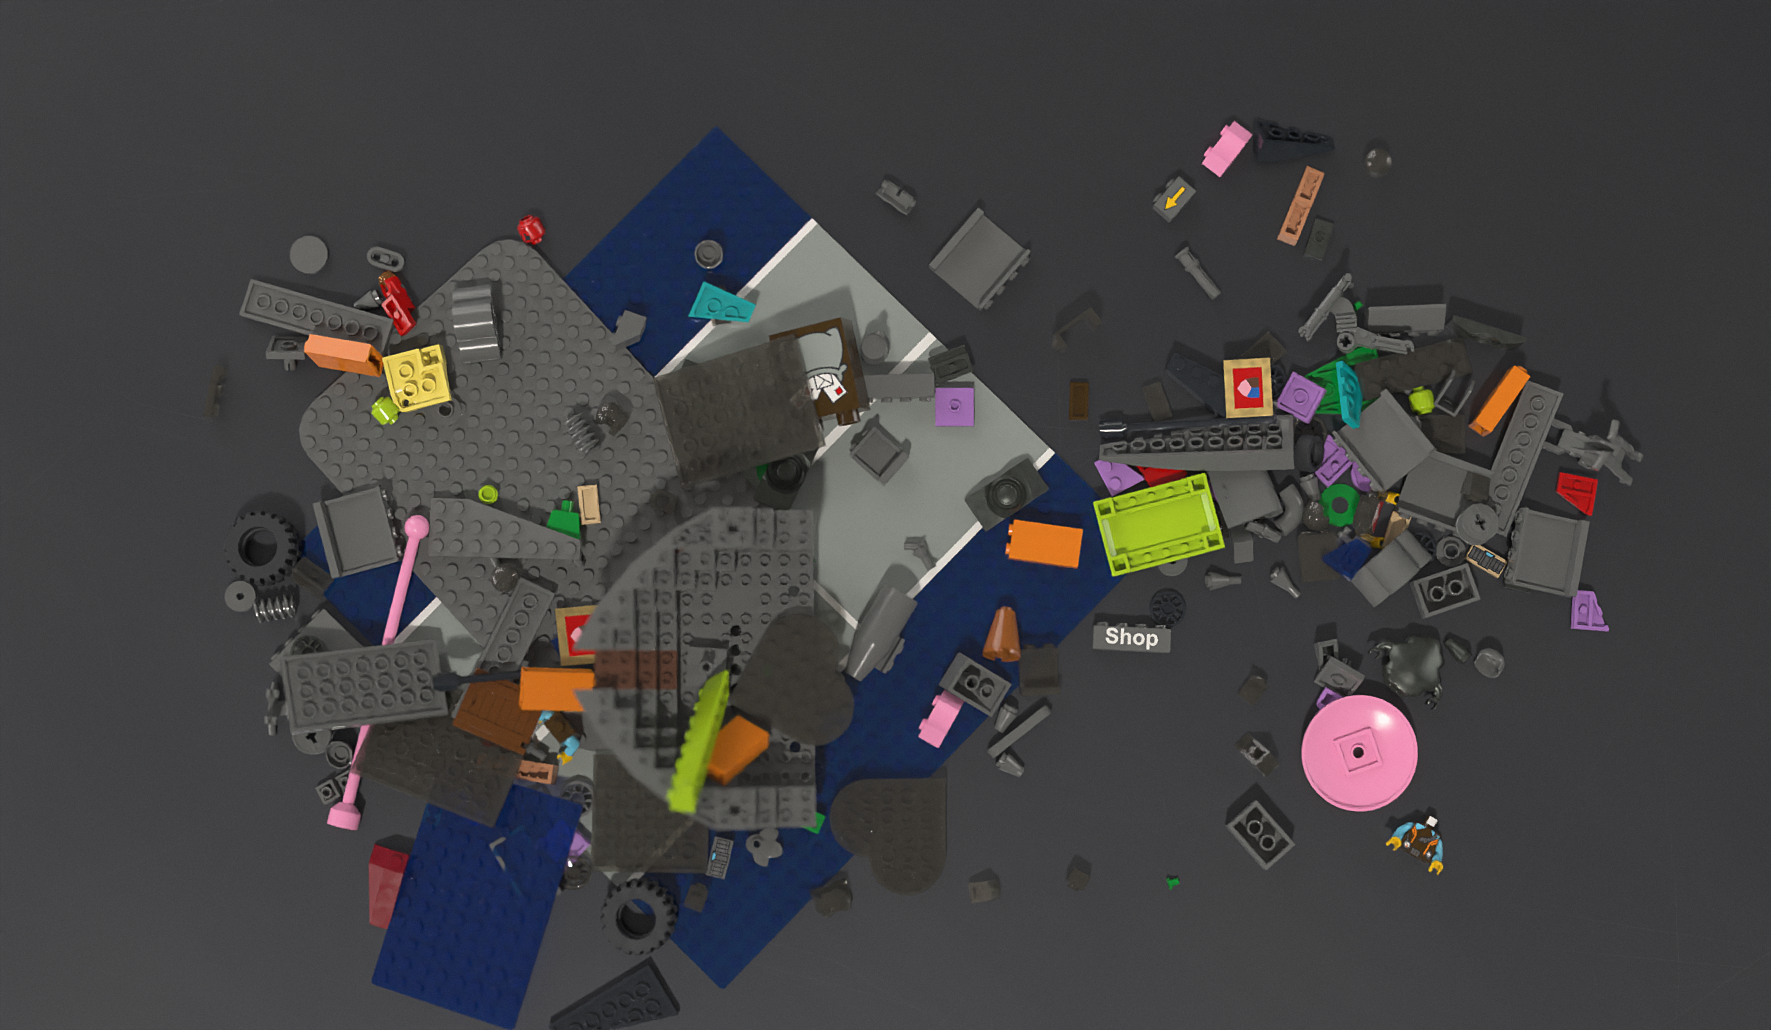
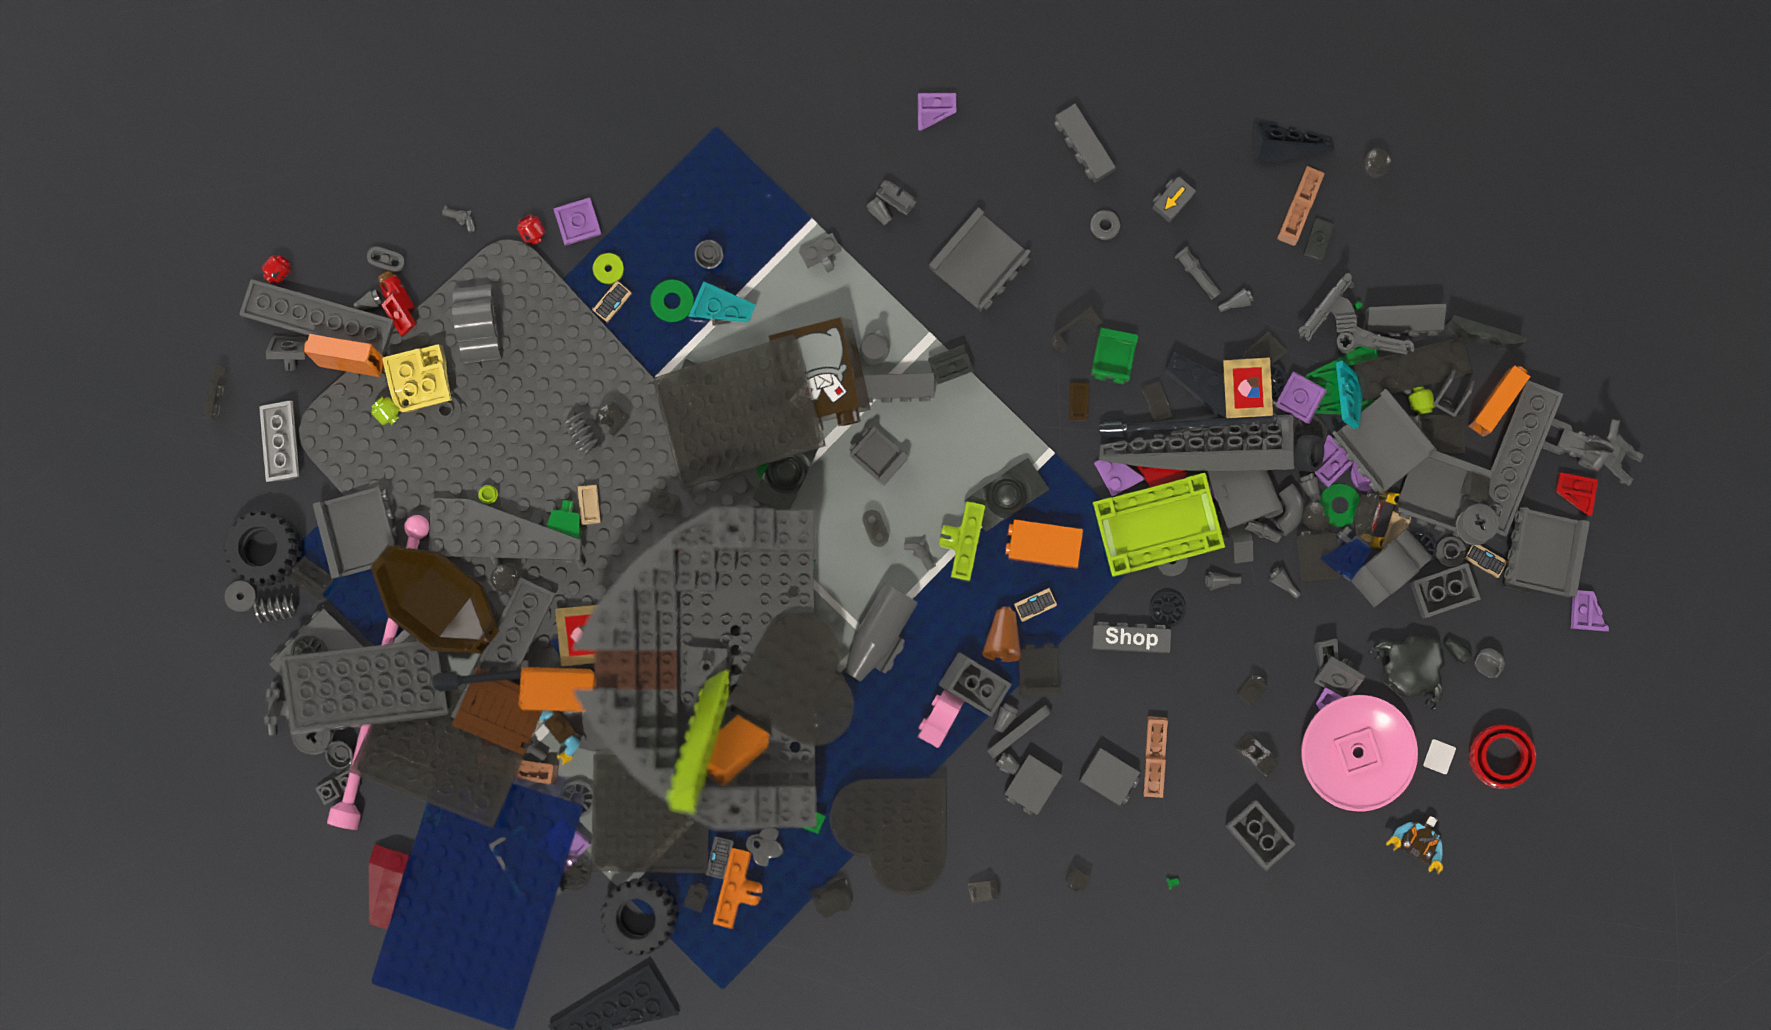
dark grey tile [290,236,329,274] -> none
dark grey slope [609,310,647,352] -> none
medium lavender plate [935,388,974,427] -> none
bright pink brick [1202,121,1252,177] -> none
none -> light grey slope [259,401,299,482]
none -> red head [262,254,291,283]
none -> dark brown panel [371,545,499,653]
none -> dark grey piece [442,205,475,232]
none -> medium lavender plate [554,198,602,246]
none -> lime piece [593,253,624,285]
none -> tile [593,281,632,323]
none -> green gear [651,280,694,322]
none -> orange plate [713,848,762,929]
none -> dark grey plate [799,233,841,273]
none -> clear smoke plate [862,510,889,547]
none -> dark grey cone [866,196,893,225]
none -> medium lavender wing [918,93,956,130]
none -> lime plate [939,501,985,581]
none -> dark grey panel [1004,755,1062,816]
none -> tile [1014,588,1057,622]
none -> dark grey brick [1054,104,1116,183]
none -> dark grey panel [1079,748,1141,806]
none -> dark grey piece [1090,210,1120,240]
none -> green panel [1091,328,1138,384]
none -> nougat slope [1143,716,1168,798]
none -> dark grey cone [1218,288,1254,312]
none -> white sticker [1423,739,1456,774]
none -> red tyre [1469,724,1536,789]

